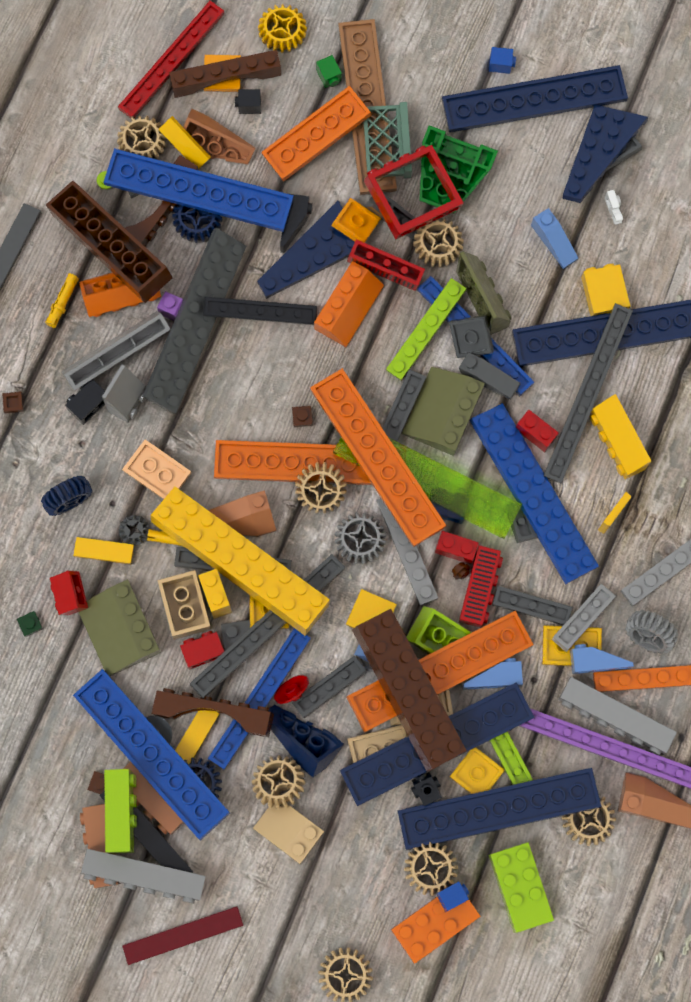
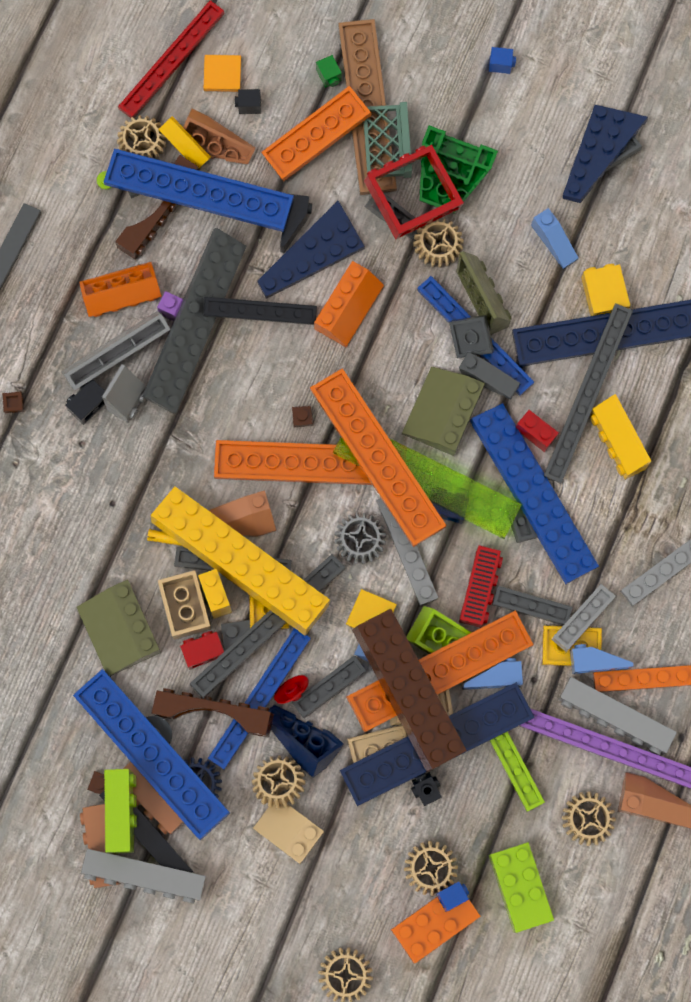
dark green plate [17,611,43,637] -> none
dark blue gear [41,476,93,516] -> none
yellow pin [45,273,79,328] -> none
reddish brown brick [46,181,173,303] -> none
red brick [50,570,88,615] -> none
yellow tile [73,537,134,565] -> none
dark grey gear [119,515,150,545] -> none
light nougat plate [122,439,192,500] -> none
dark red tile [122,906,244,965] -> none
reddish brown arch [169,50,281,98] -> none
dark blue gear [172,205,223,243] -> none
yellow tile [175,711,220,765] -> none
yellow gear [258,4,307,53] -> none
tan gear [295,462,347,513] -> none
light orange tile [331,198,381,243] -> none
red brick [347,239,425,291] -> none
dark grey plate [382,369,426,445] -> none
lime plate [386,278,467,381] -> none
dark blue plate [397,768,602,851] -> none
red brick [435,531,479,565] -> none
dark blue plate [442,65,628,133] -> none
yellow tile [450,748,505,794] -> none
reddish brown plate [452,562,470,580] -> none
yellow tile [598,492,631,533] -> none
white plate [604,190,623,225] -> none
light grey gear [625,610,679,654] -> none

